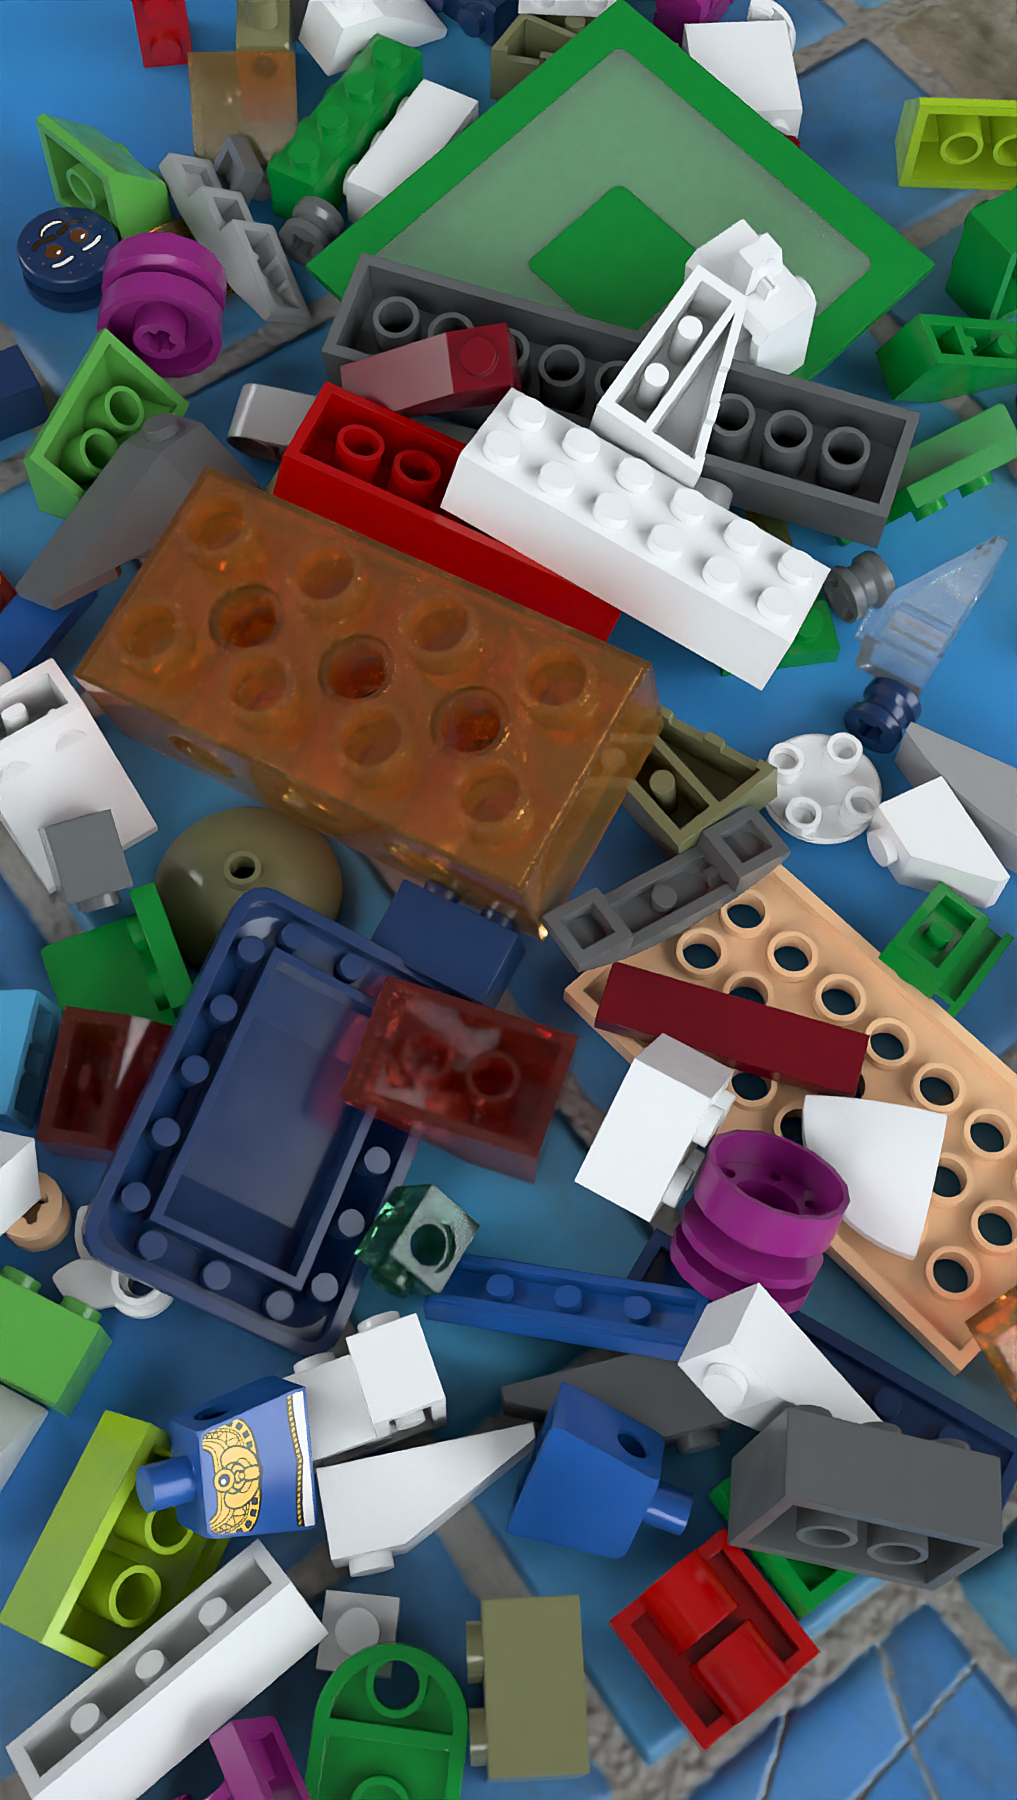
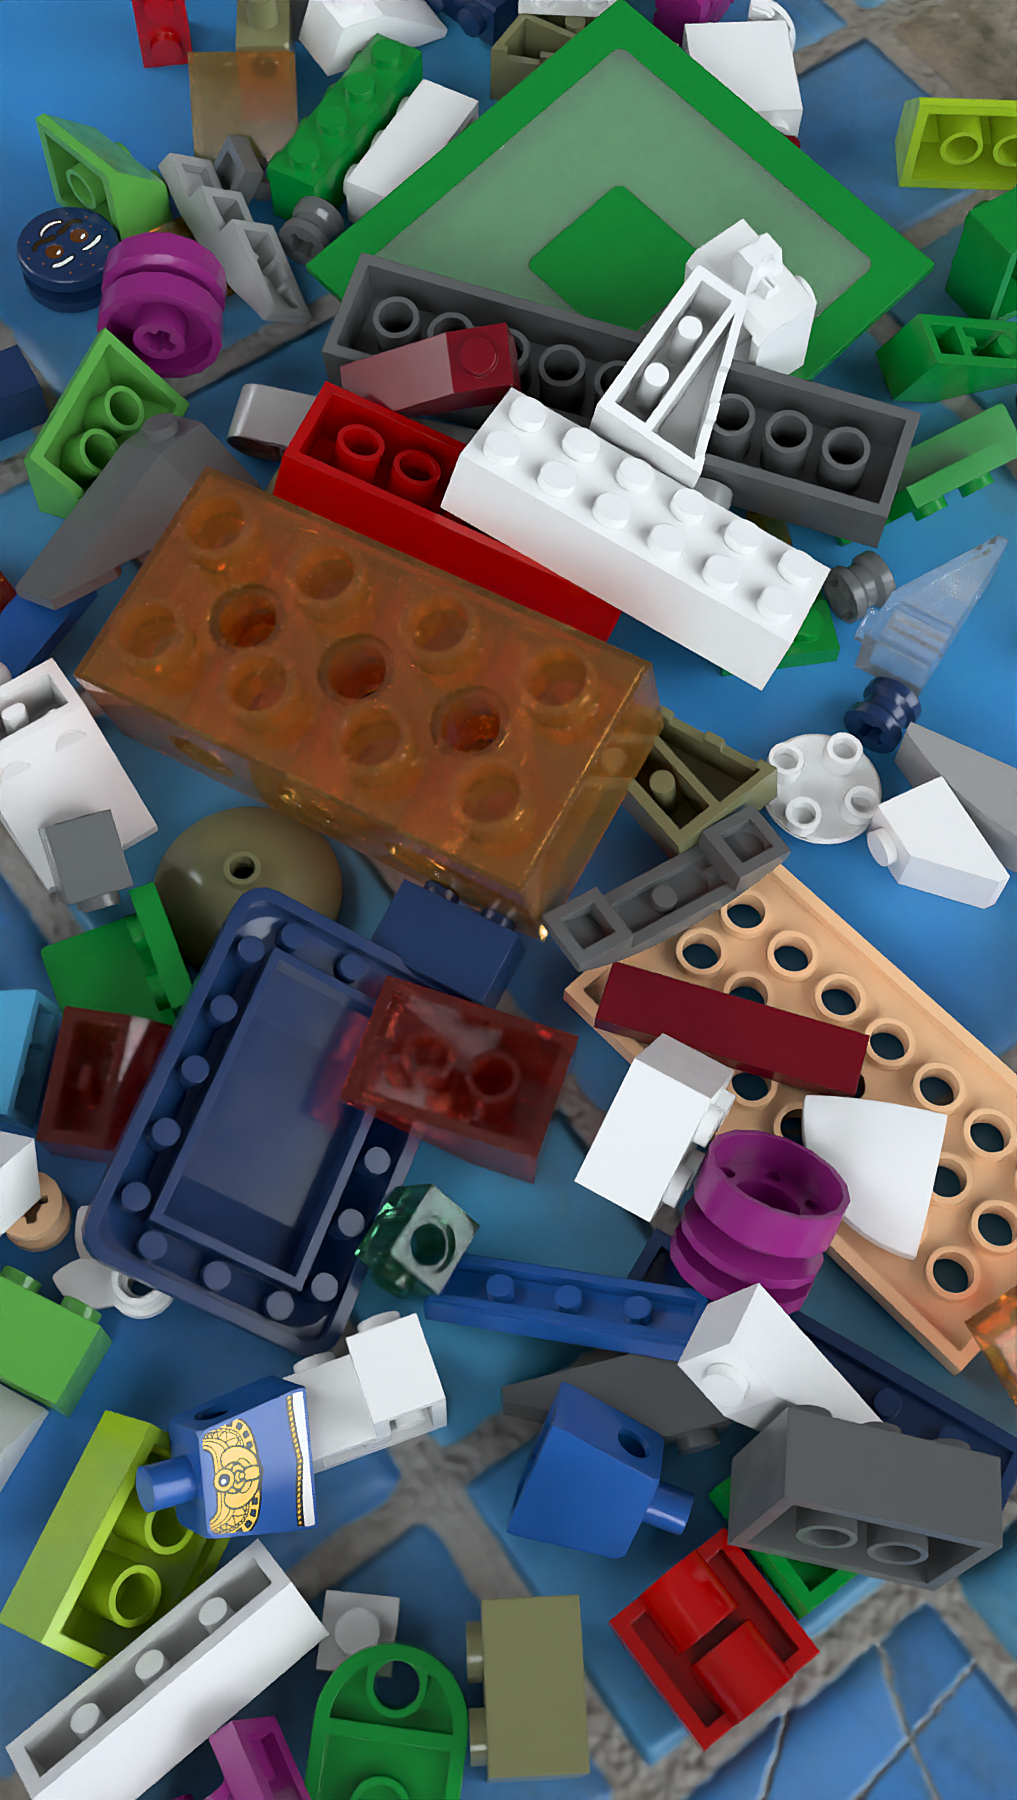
white slope [316,1422,536,1577] -> none
green plate [878,881,1014,1018] -> none

